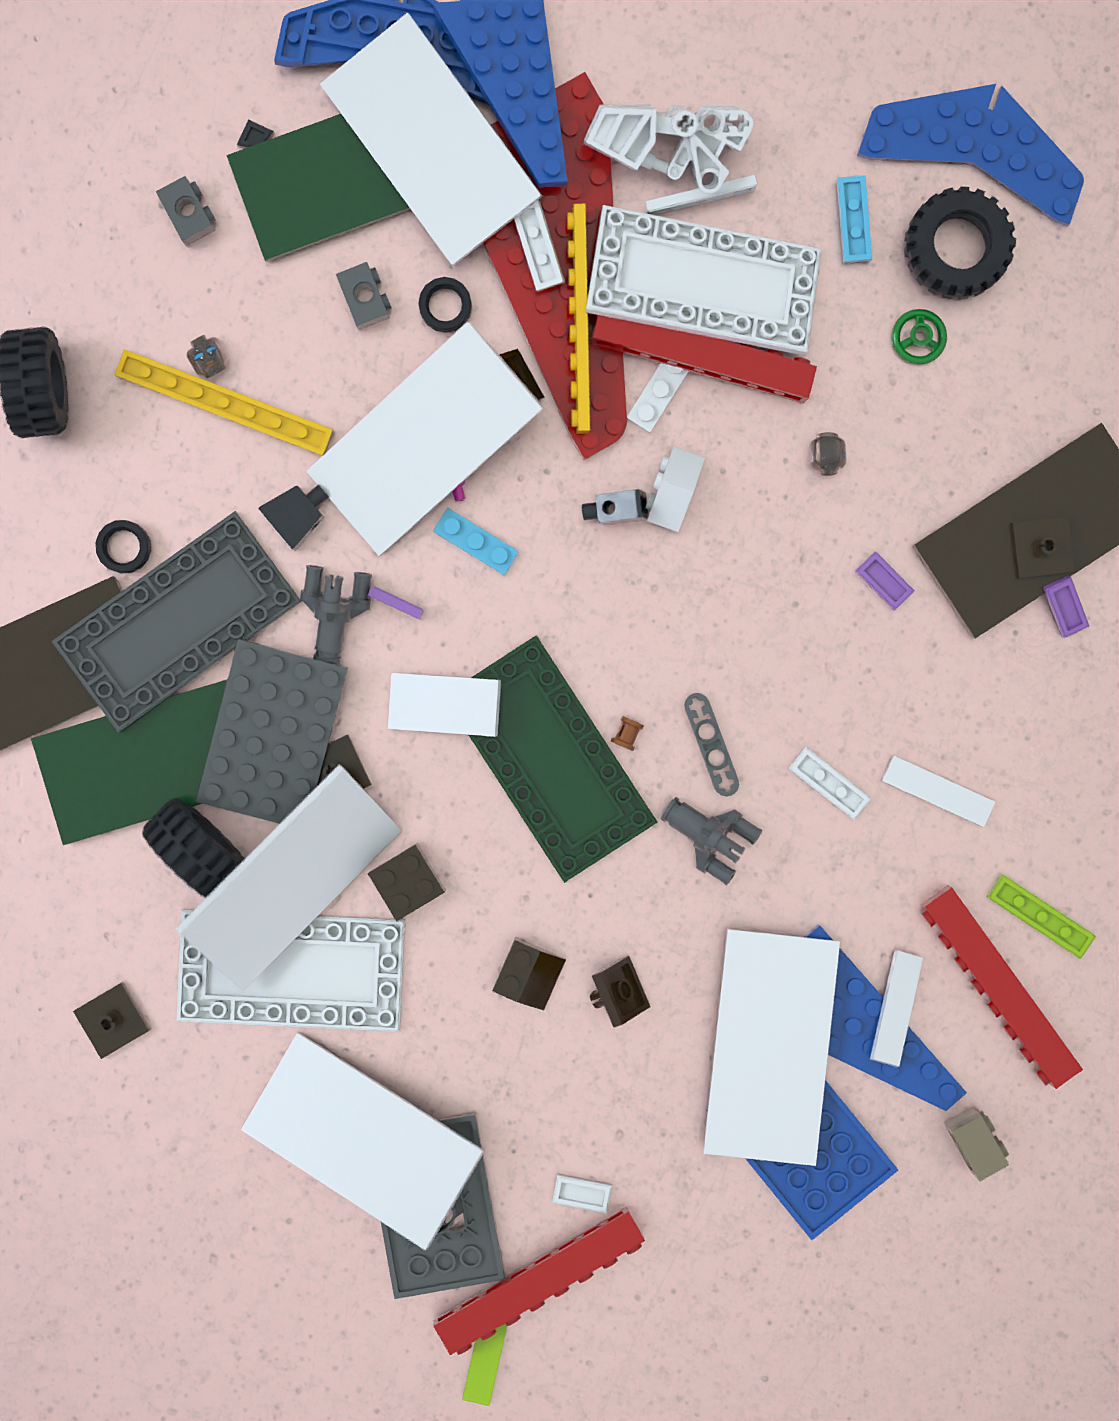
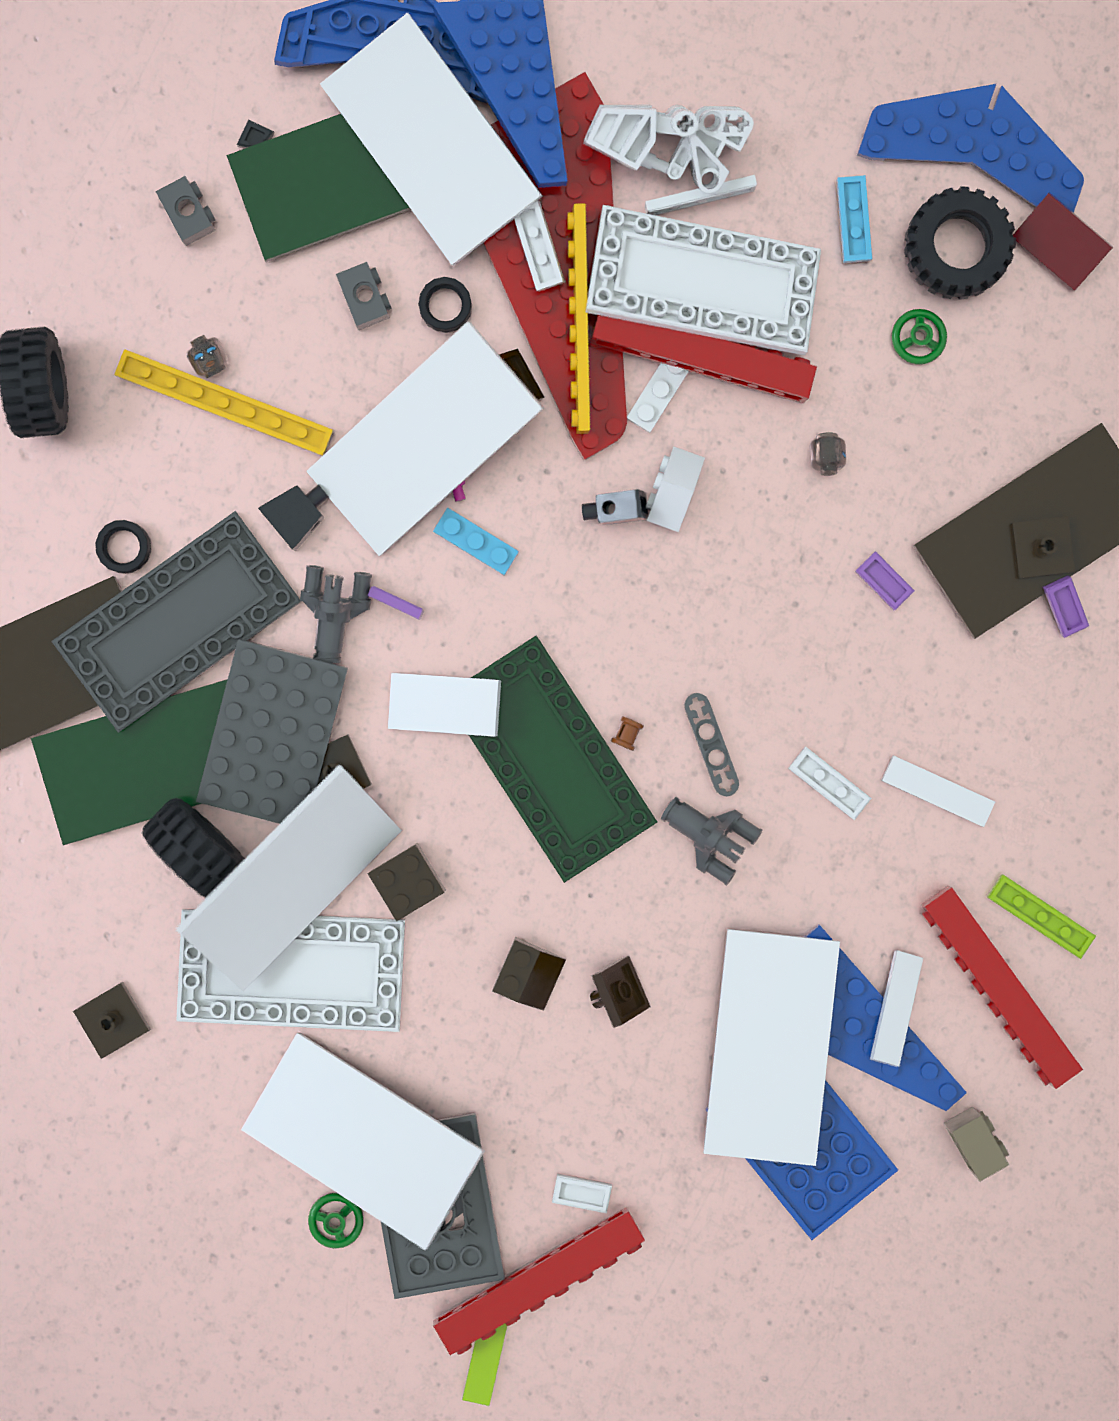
none -> green piece [308,1193,364,1249]
none -> dark red tile [1013,192,1113,291]

